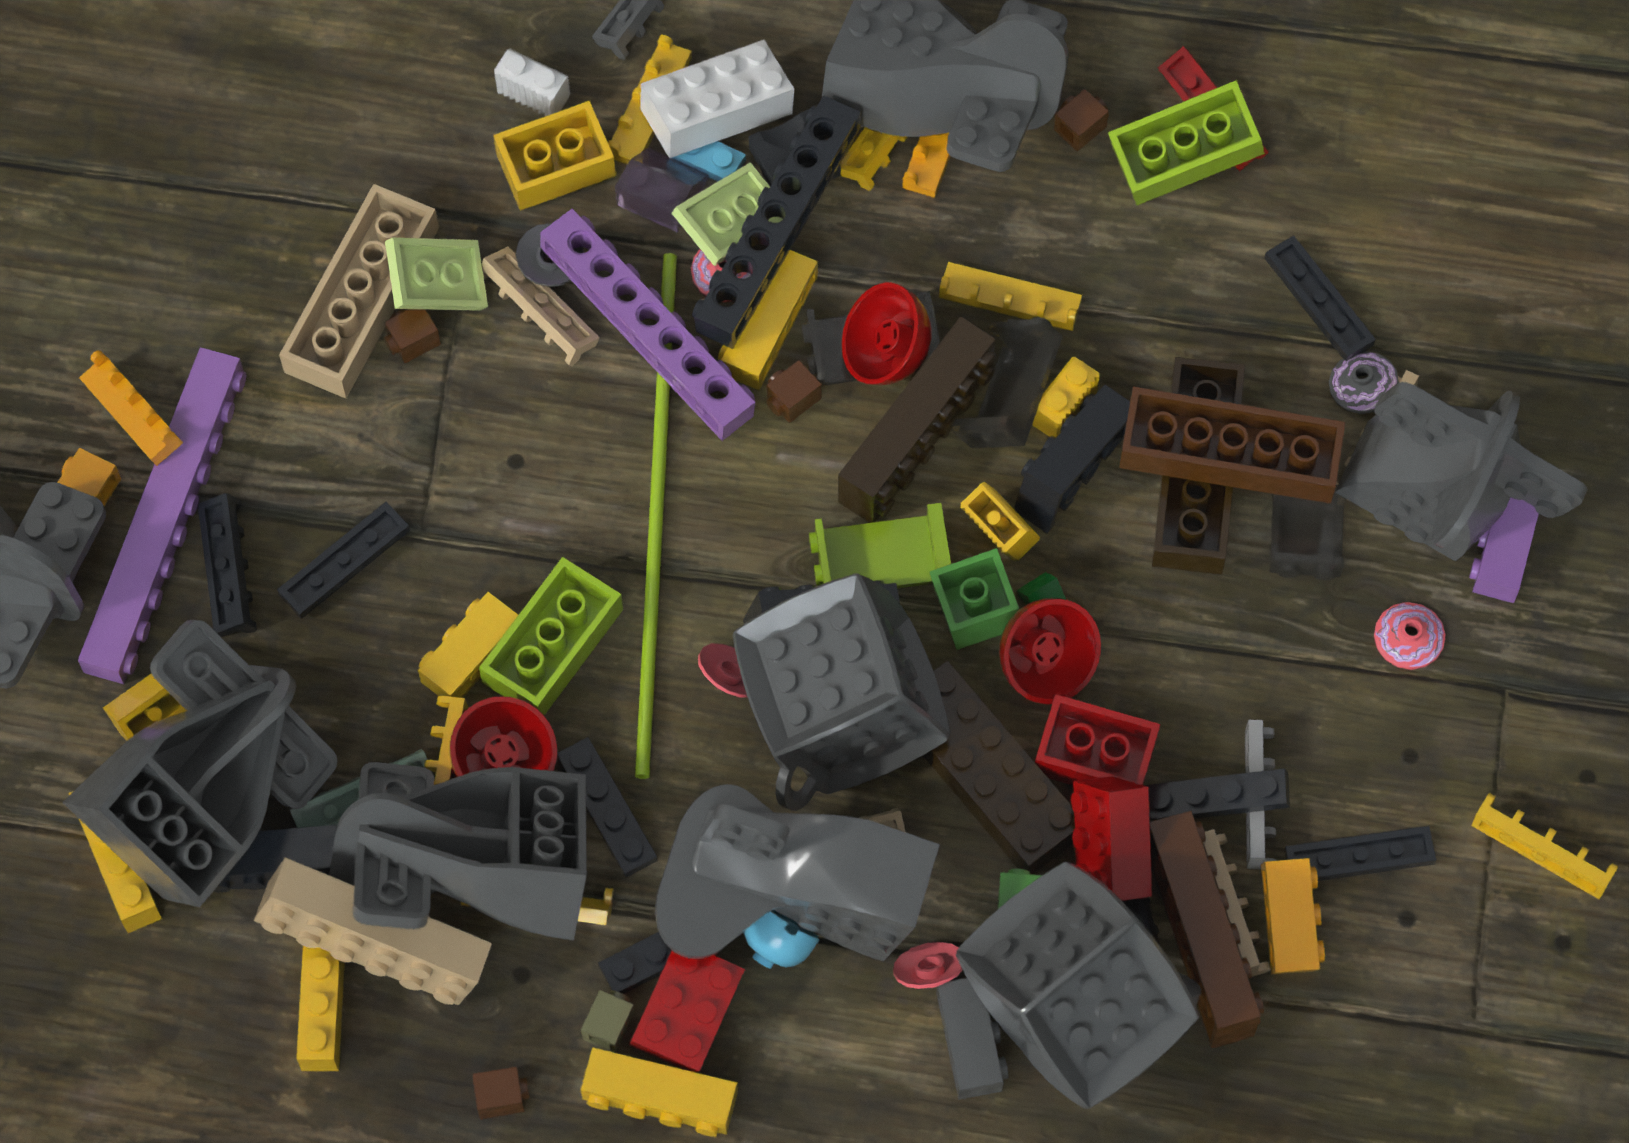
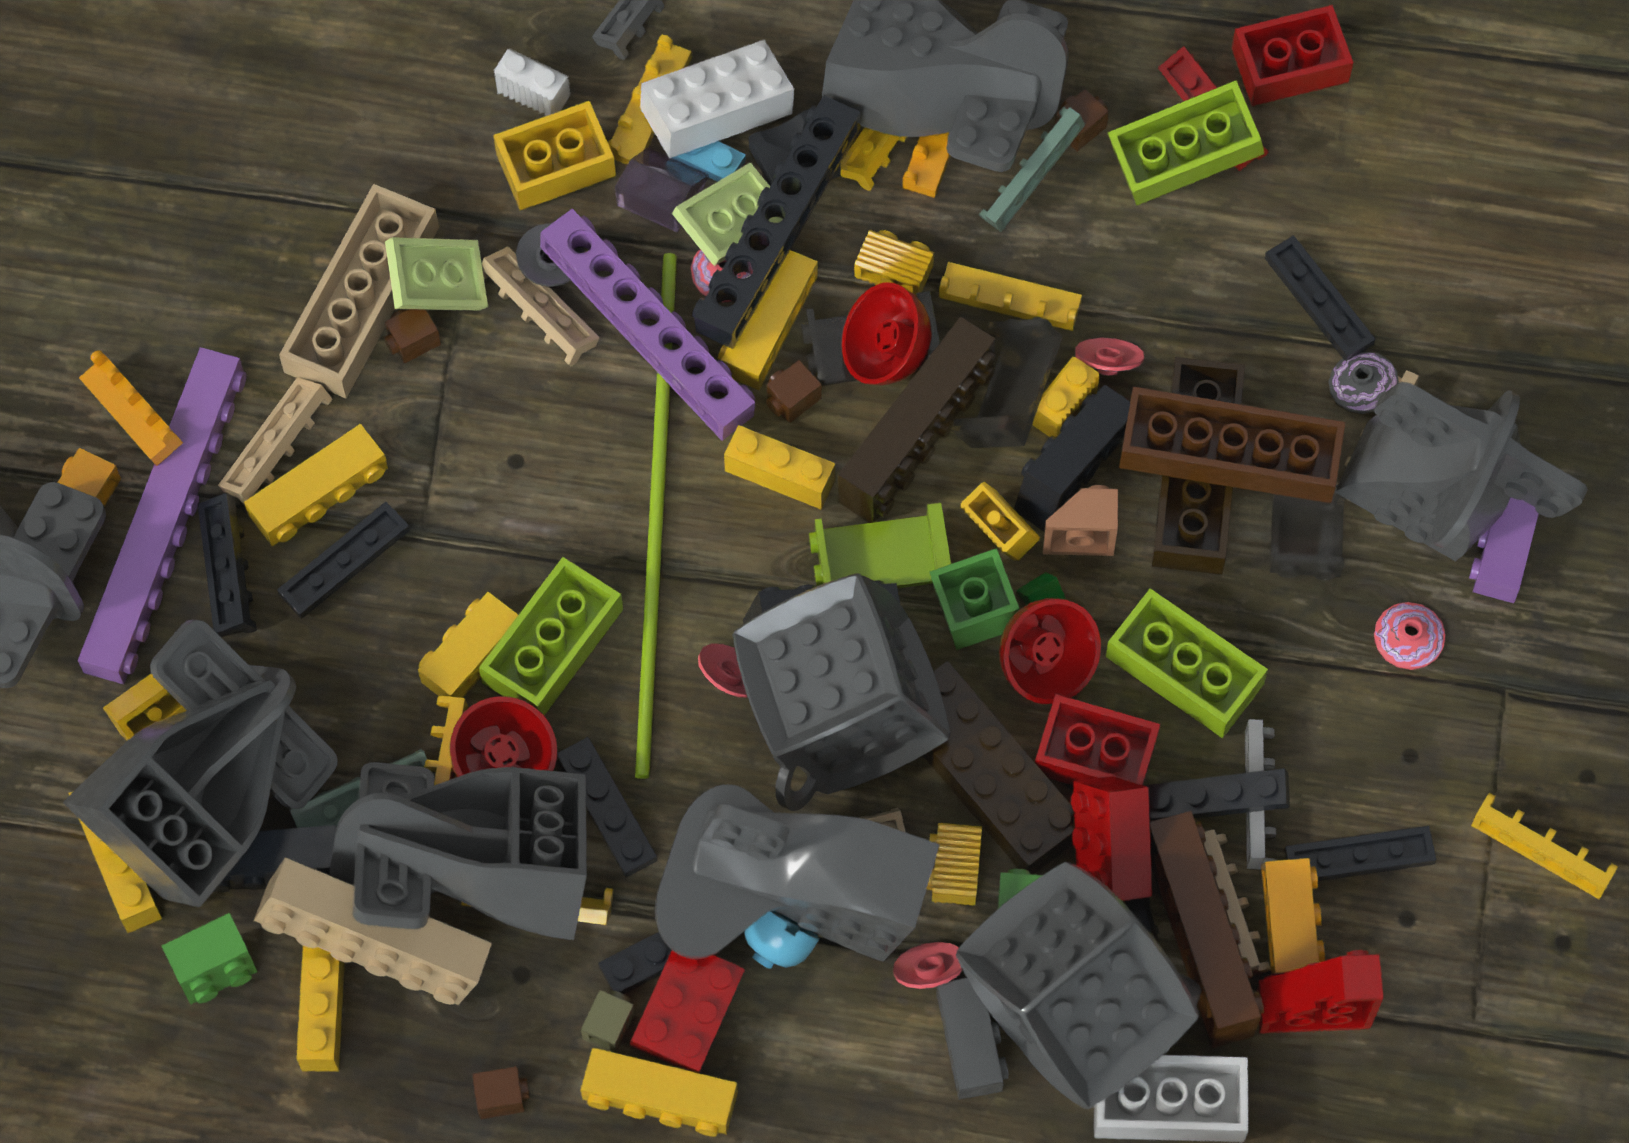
none -> bright green brick [162,913,257,1005]
none -> tan hinge [218,377,332,505]
none -> yellow brick [244,424,388,546]
none -> yellow brick [724,425,835,510]
none -> yellow brick [855,230,934,298]
none -> yellow brick [926,823,982,906]
none -> sand green hinge [979,107,1085,232]
none -> nougat slope [1043,485,1118,556]
none -> coral dish [1075,338,1144,376]
none -> white brick [1094,1055,1248,1142]
none -> lime brick [1106,588,1268,738]
none -> red brick [1232,5,1353,106]
none -> red brick [1256,950,1383,1034]

